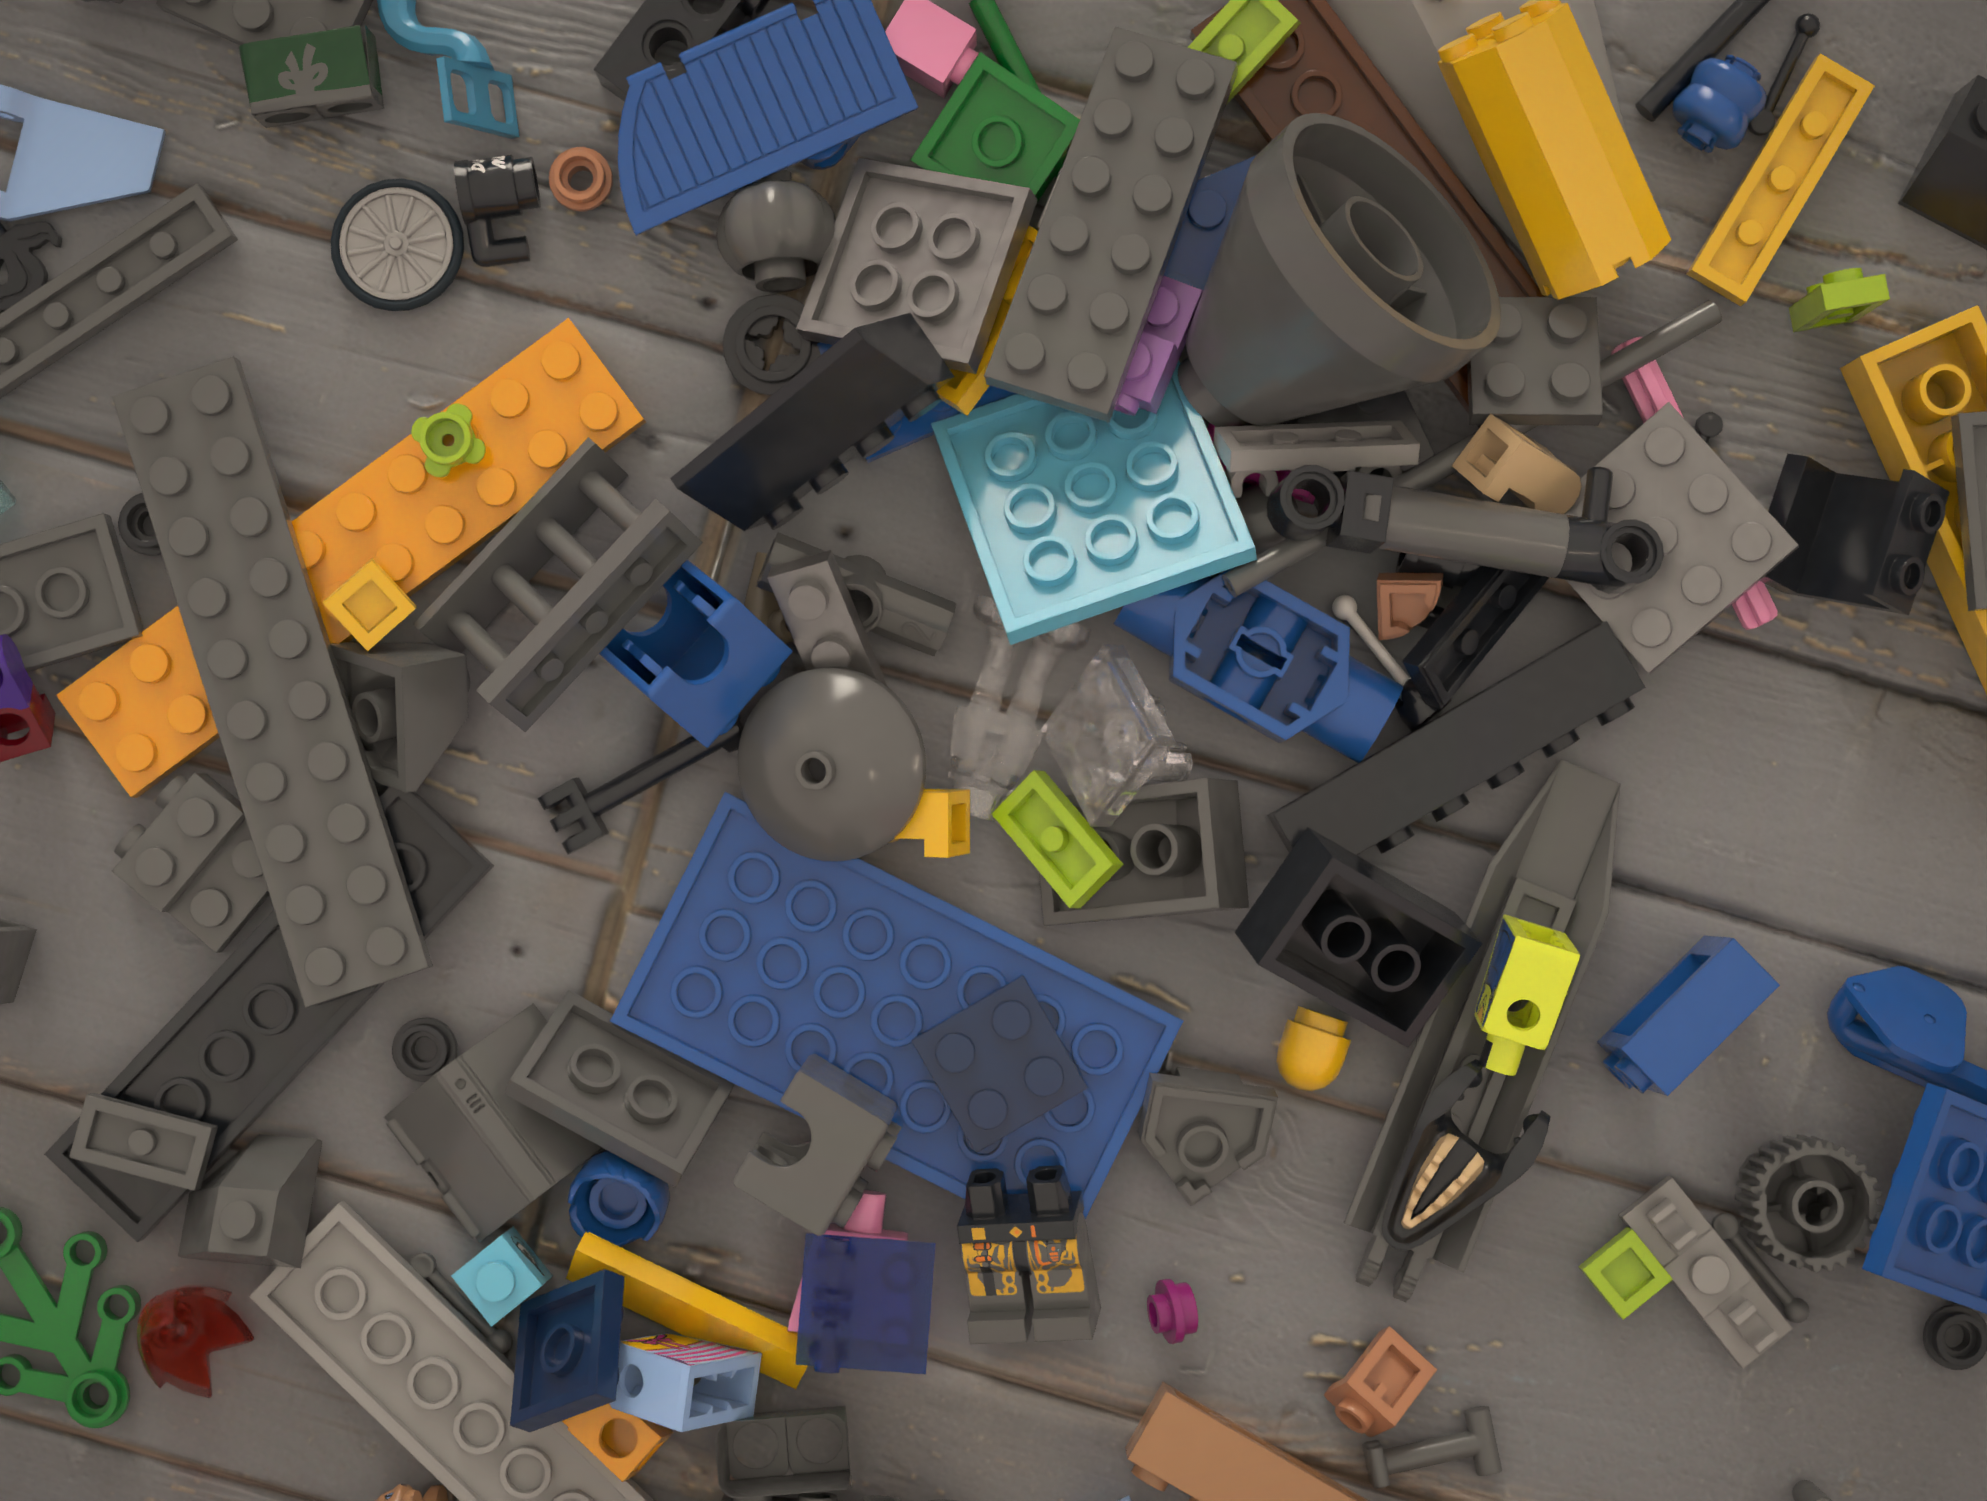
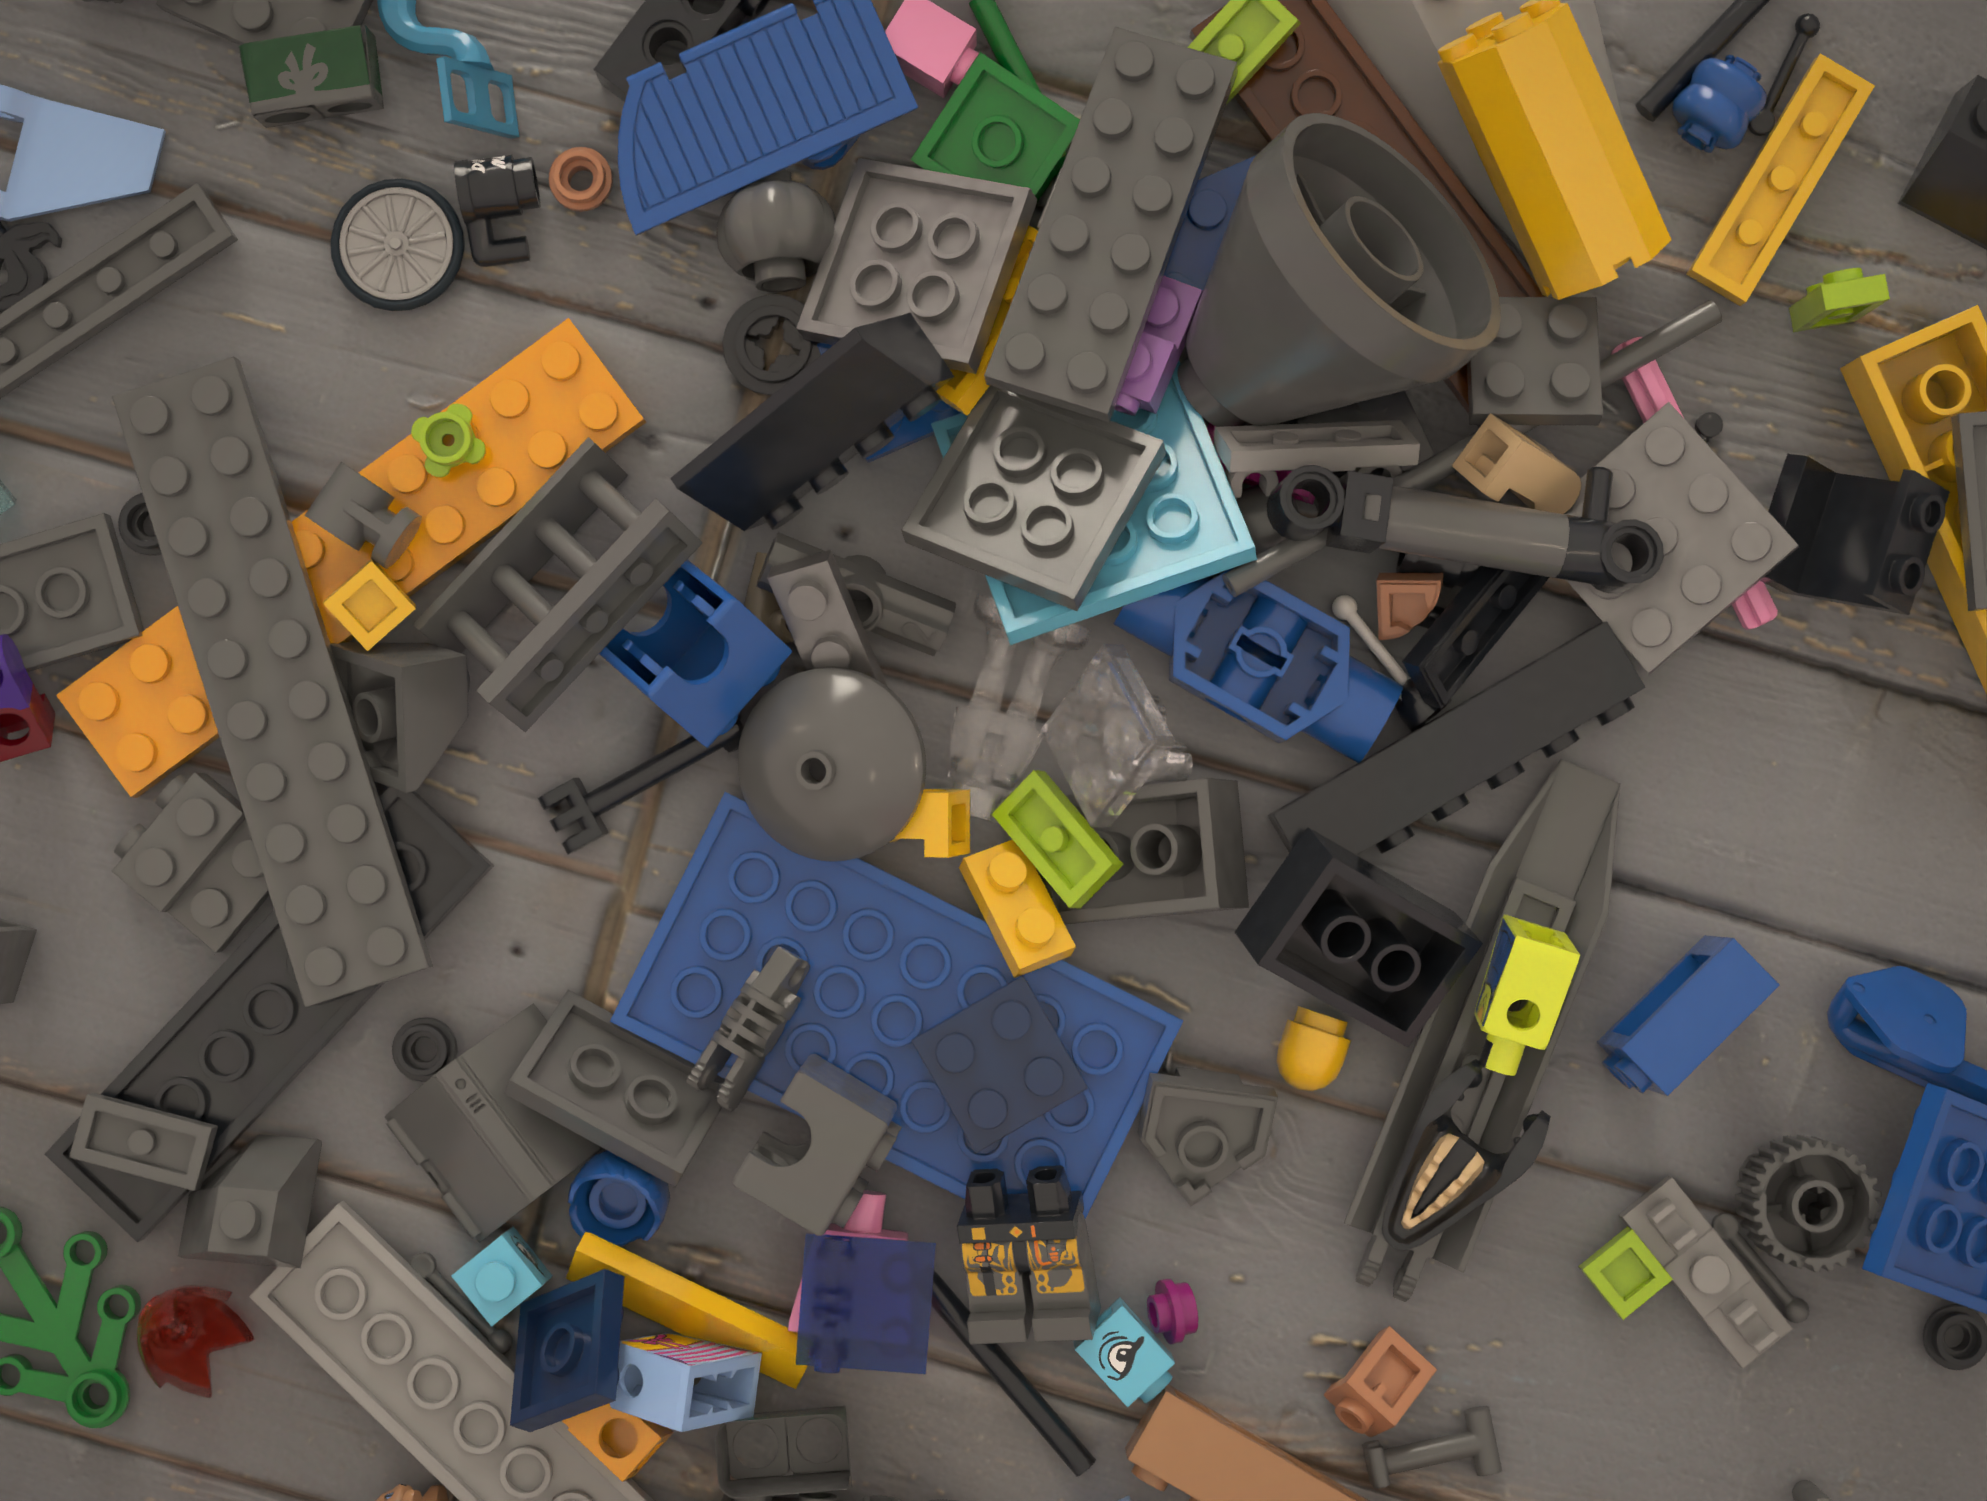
none -> dark grey piece [305,462,422,569]
none -> dark grey hinge [686,947,811,1112]
none -> dark grey plate [901,385,1166,611]
none -> black bar [911,1264,1096,1477]
none -> yellow plate [959,840,1076,978]
none -> medium azure brick [1073,1297,1175,1408]

